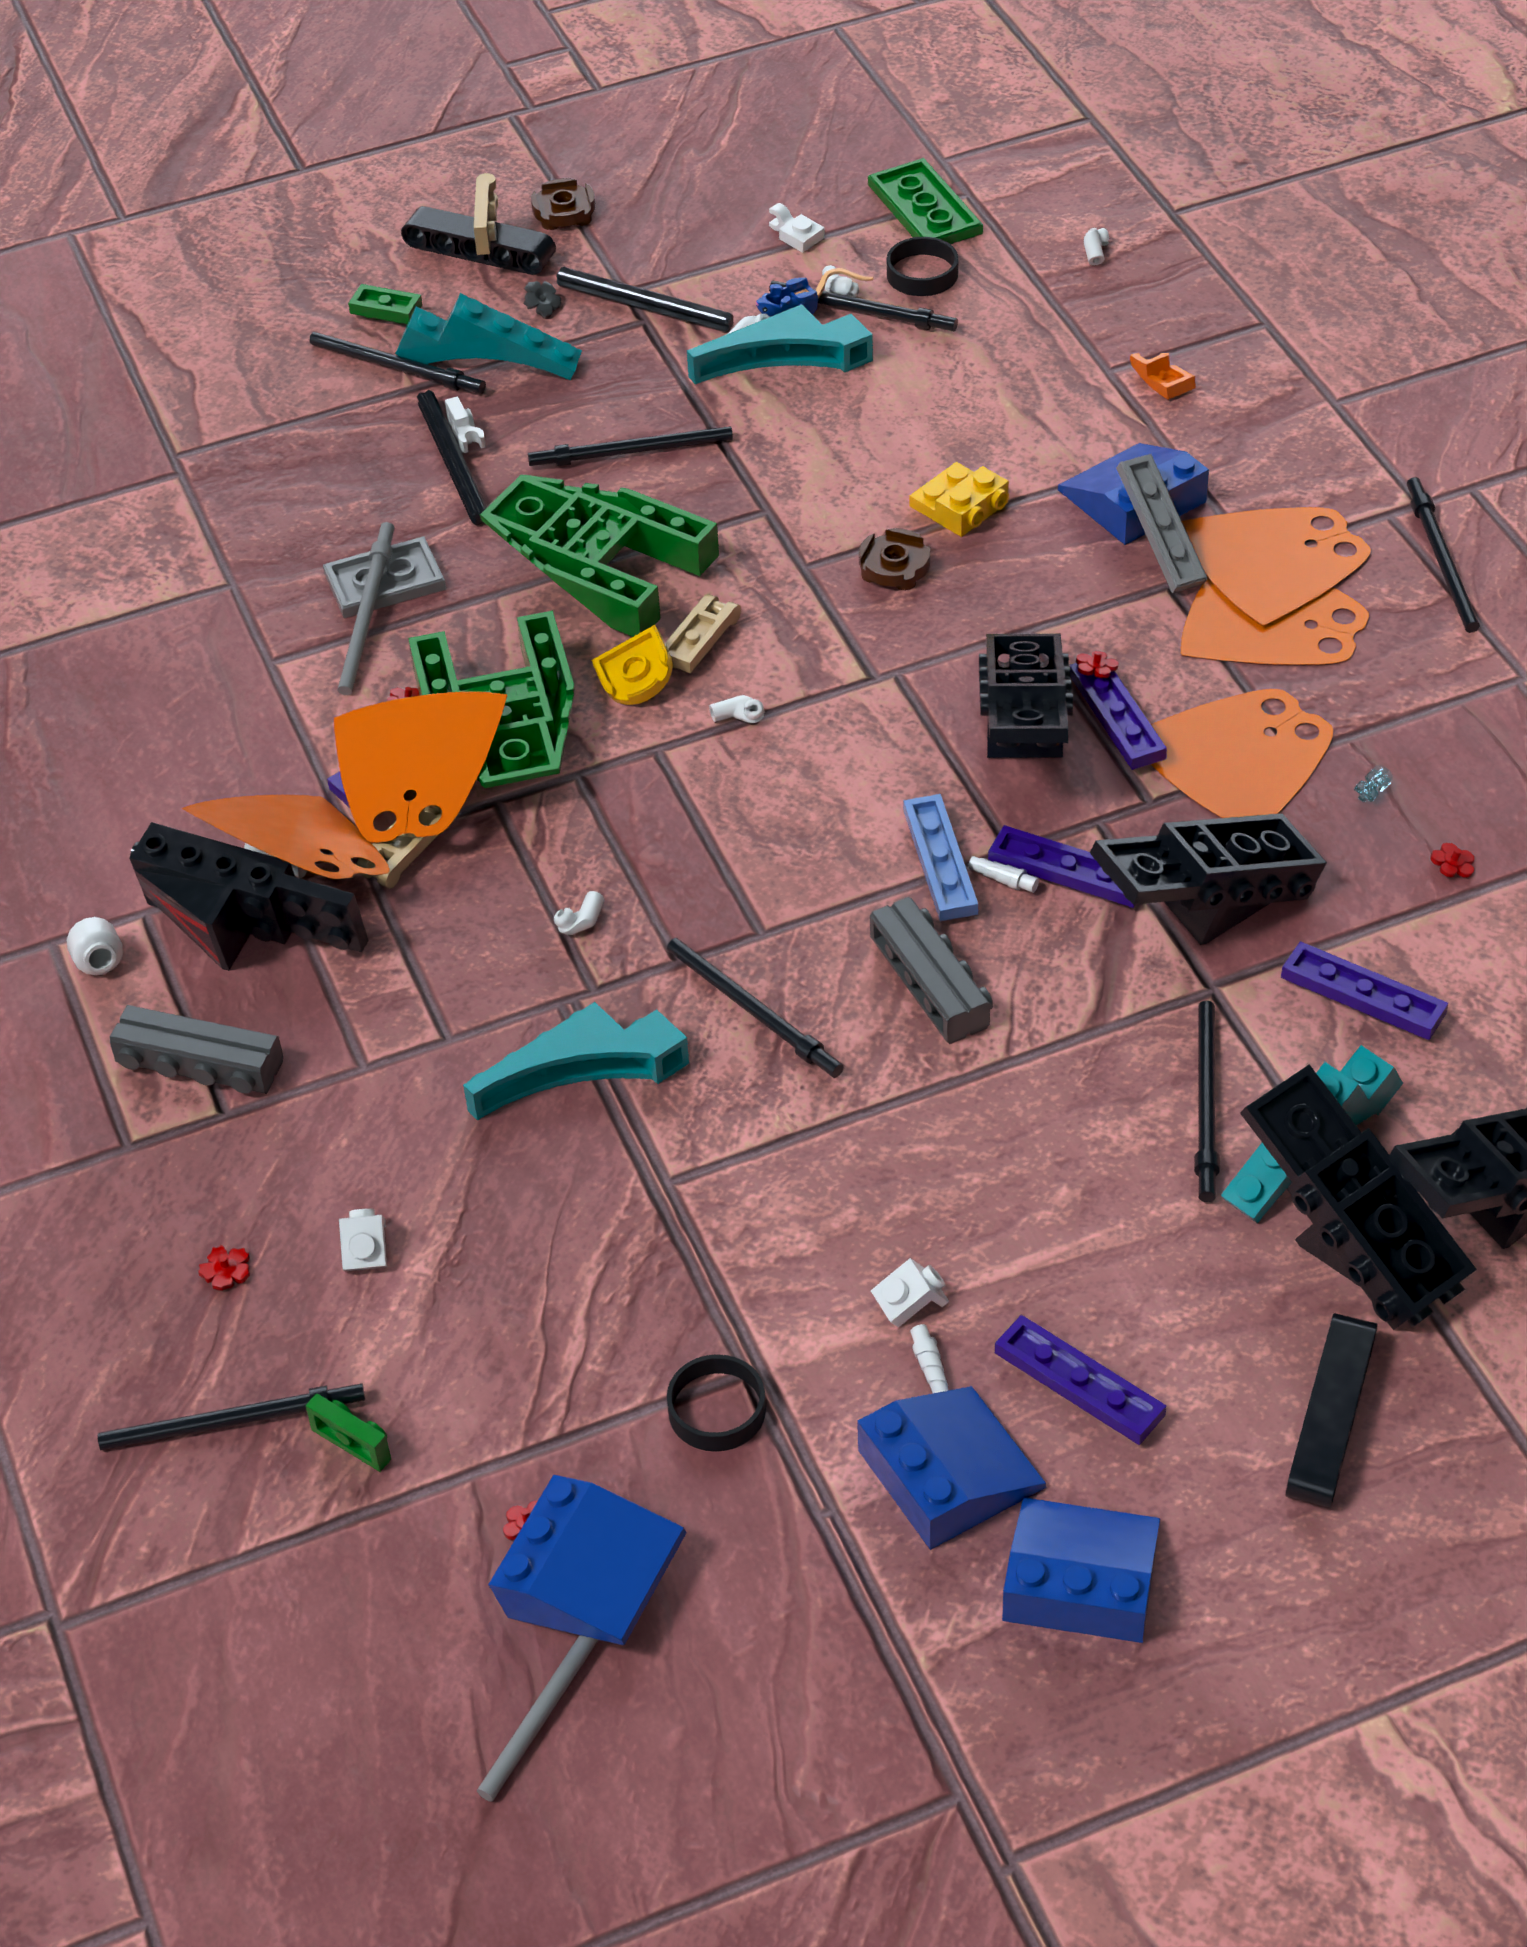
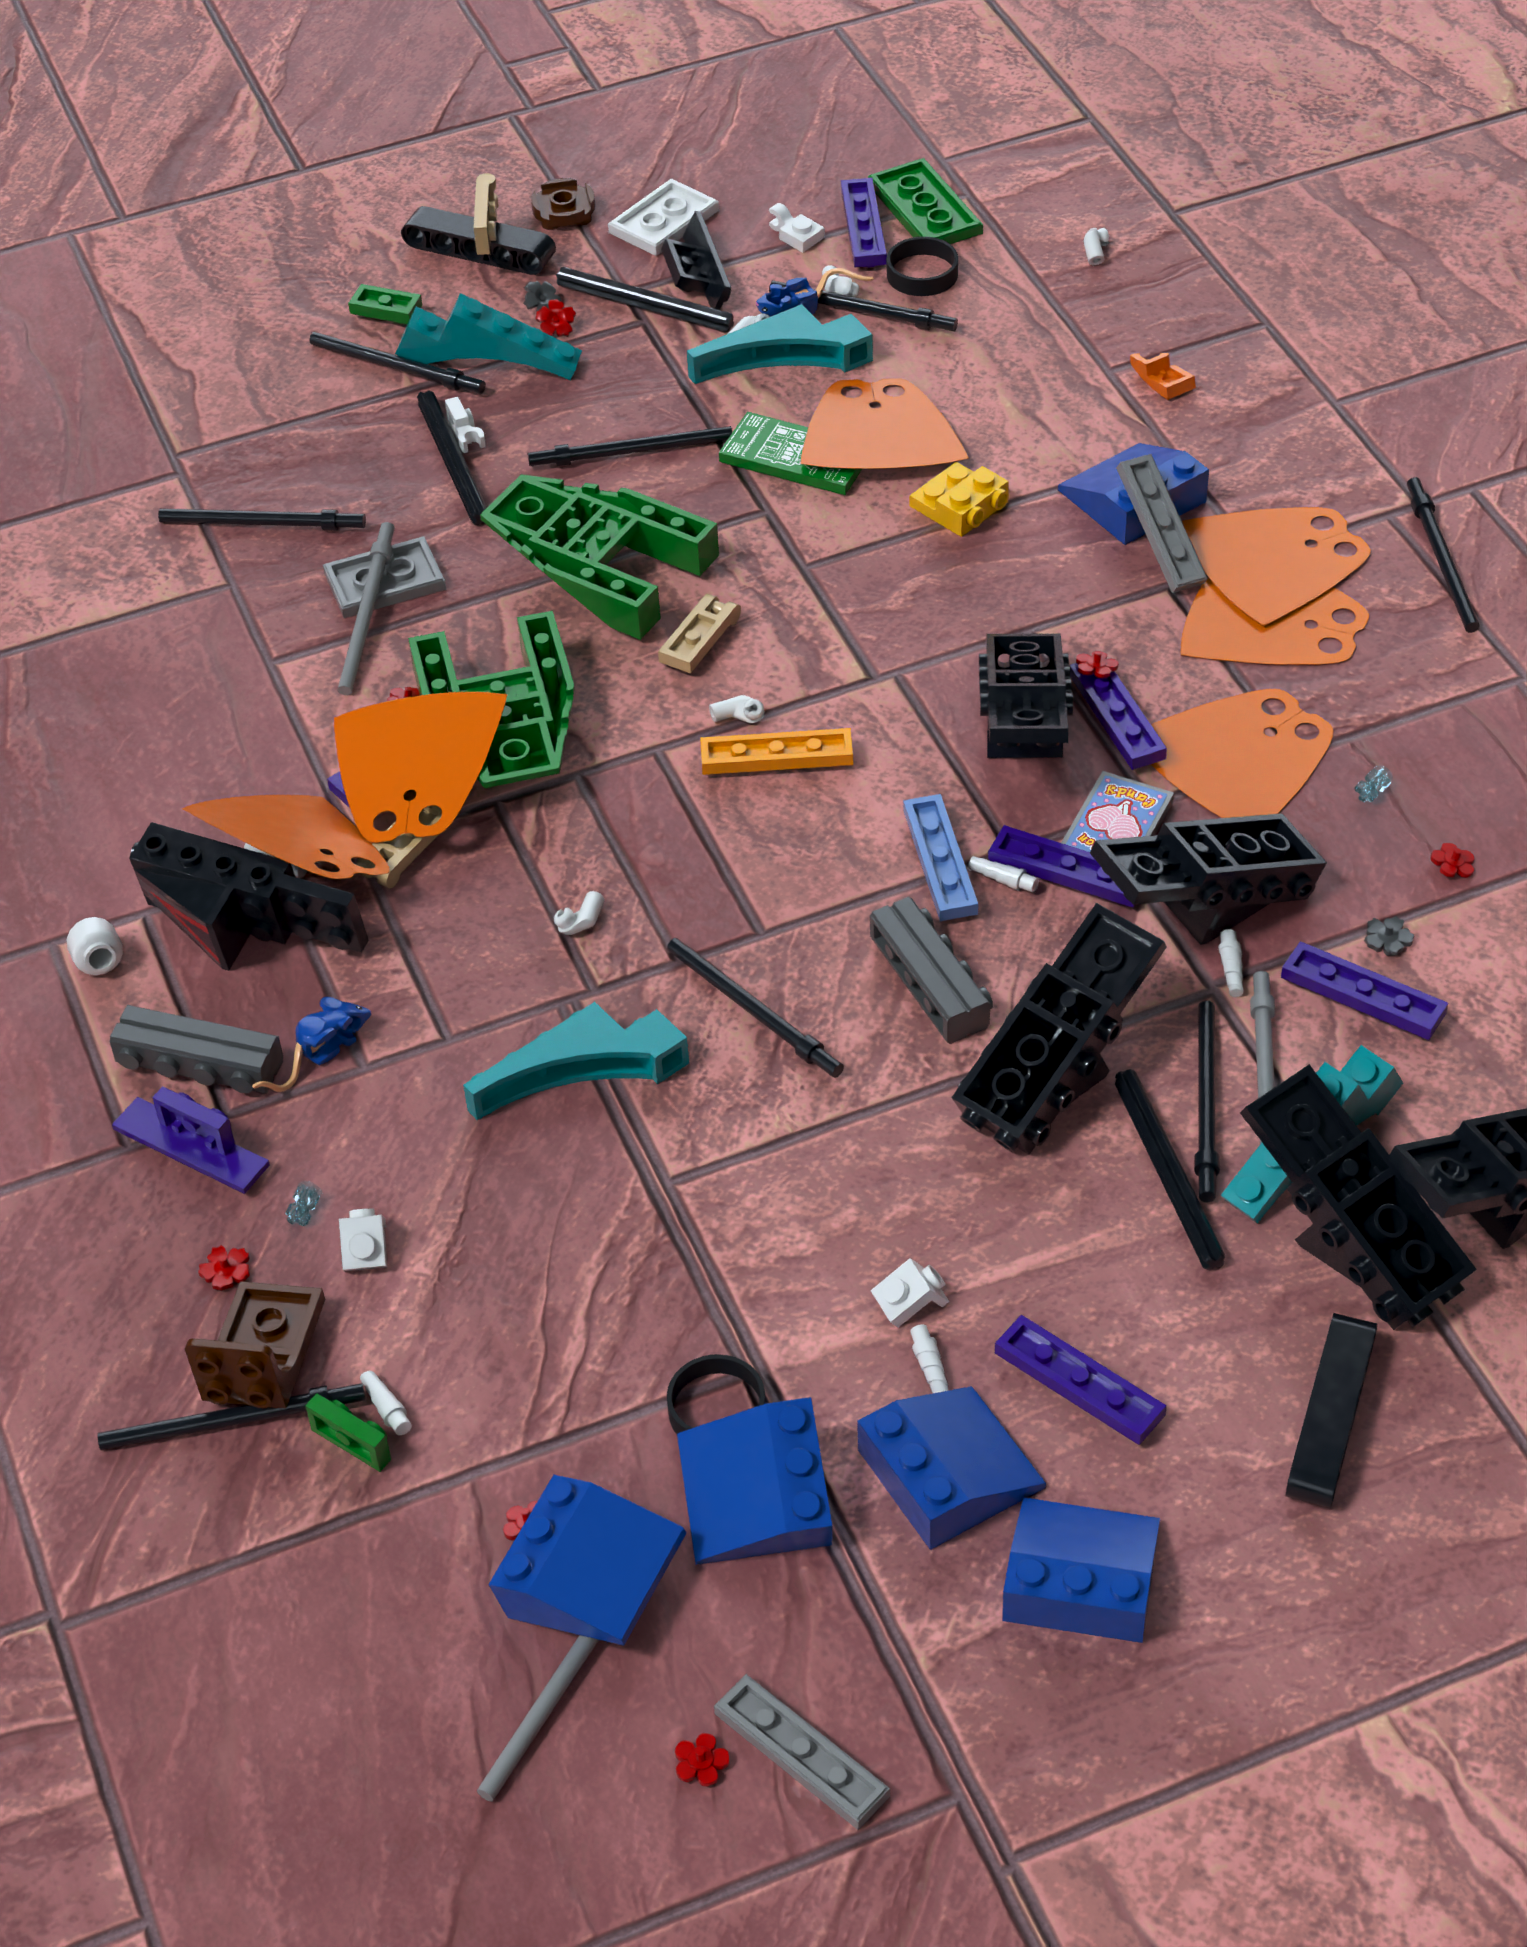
yellow tile [591,625,673,705] -> none
reddish brown plate [859,528,930,591] -> none
none -> dark purple bracket [112,1086,270,1194]
none -> black bar [158,508,366,531]
none -> reddish brown bracket [185,1281,326,1409]
none -> blue animal [252,997,371,1092]
none -> clear light blue piece [285,1181,322,1226]
none -> white animal [360,1370,412,1435]
none -> red plant [535,299,576,337]
none -> white tile [608,179,719,256]
none -> black bracket [661,211,731,310]
none -> red plant [675,1733,730,1786]
none -> blue slope [677,1397,832,1565]
none -> light orange plate [700,728,853,775]
none -> light grey tile [714,1674,890,1830]
none -> tile [719,411,862,495]
none -> orange piece [800,378,969,469]
none -> dark purple plate [841,178,887,268]
none -> black wedge [951,903,1167,1155]
none -> tile [1061,771,1174,852]
none -> black axle [1115,1069,1225,1271]
none -> white animal [1218,929,1244,997]
none -> light grey bar [1250,971,1275,1144]
none -> dark grey plant [1364,916,1414,956]

